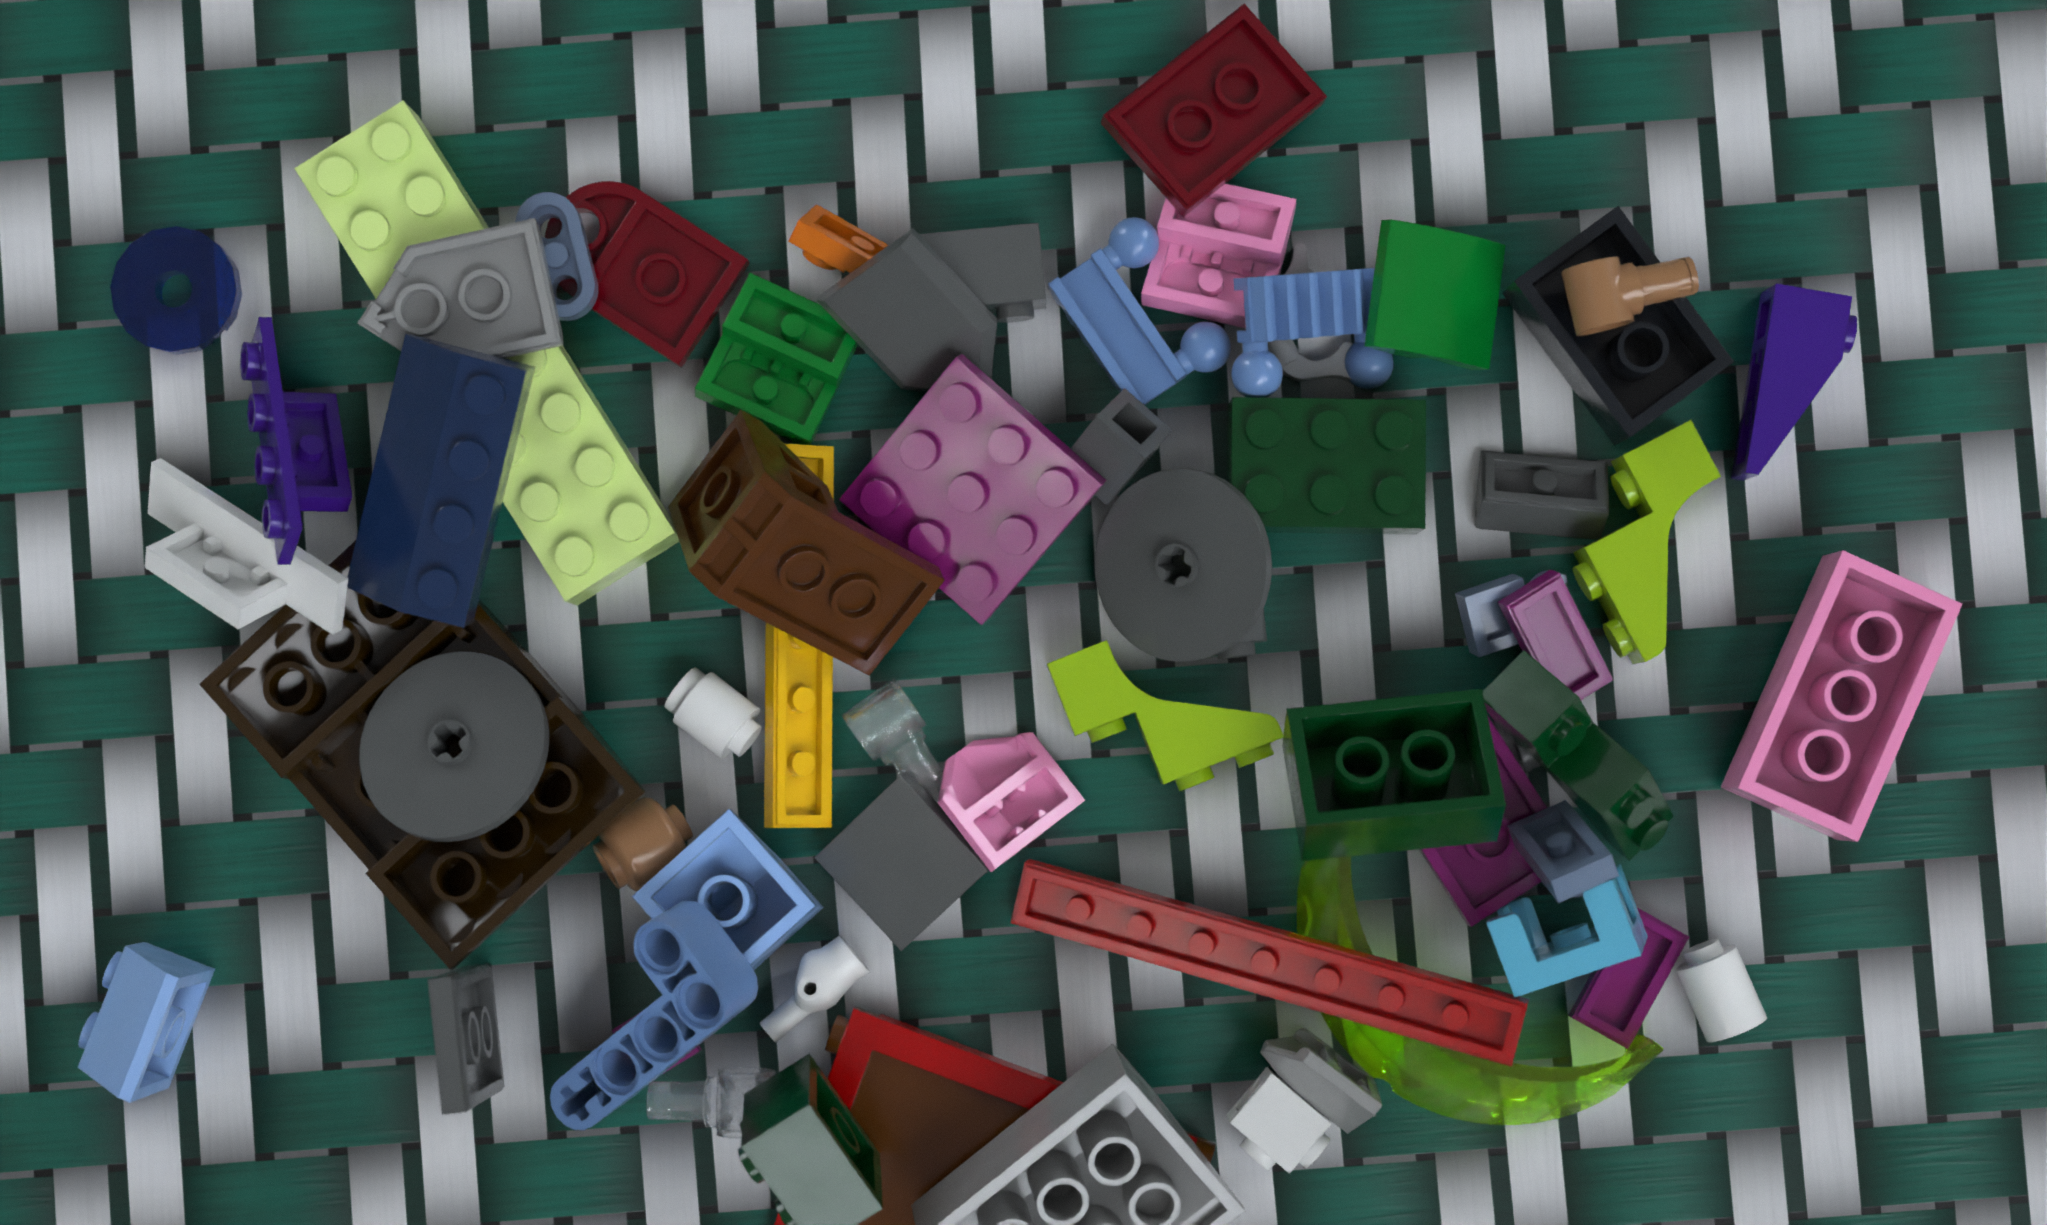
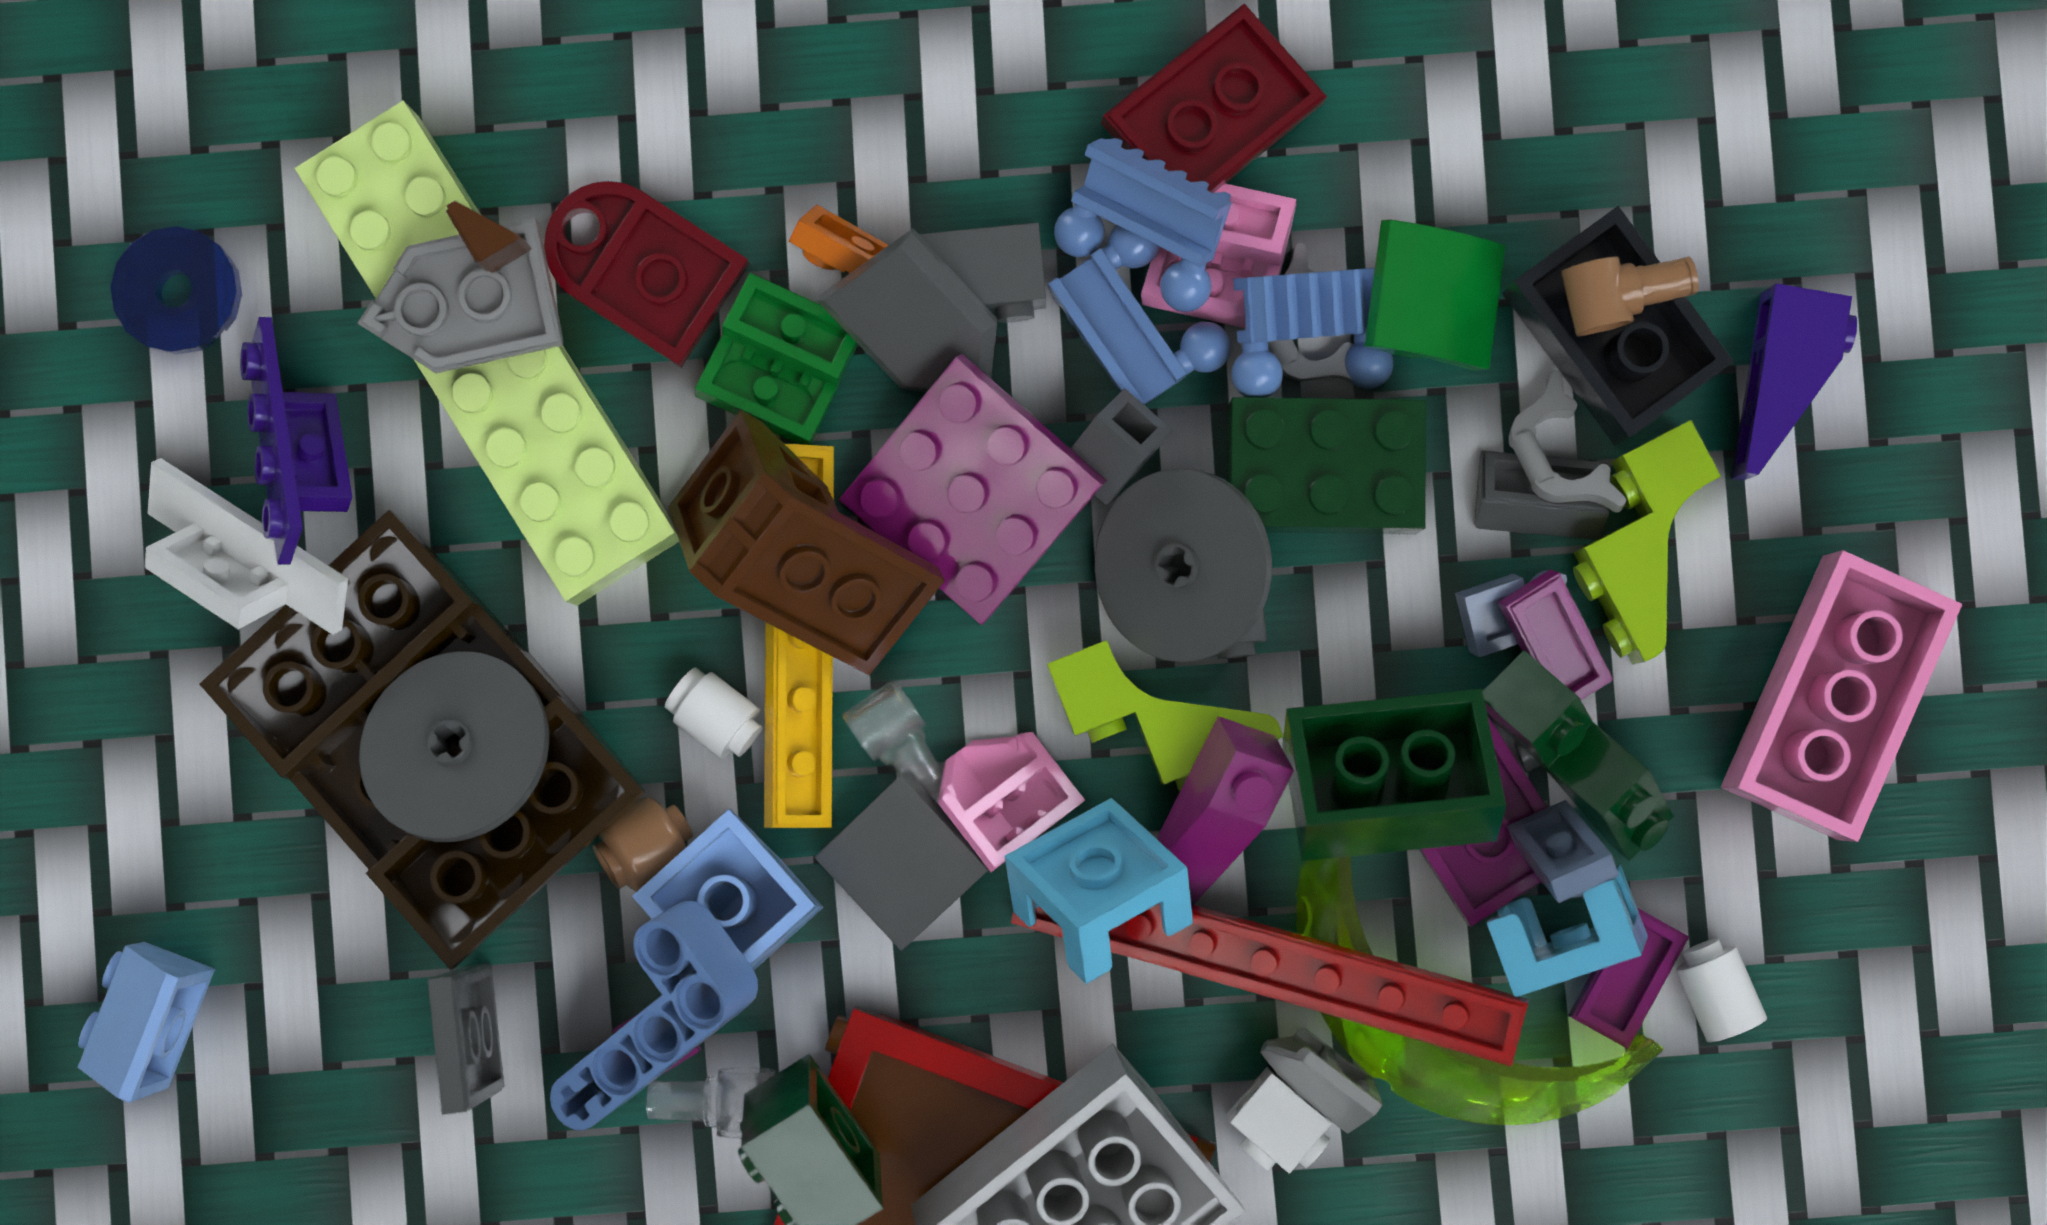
dark blue slope [347,333,535,628] -> none
sand blue plate [515,192,599,321] -> none
white piece [760,935,871,1043] -> none
none -> reddish brown slope [446,201,532,273]
none -> medium azure panel [1005,798,1193,984]
none -> medium blue gear [1054,138,1232,312]
none -> magenta slope [1157,716,1294,903]
none -> light grey helmet [1508,369,1626,513]

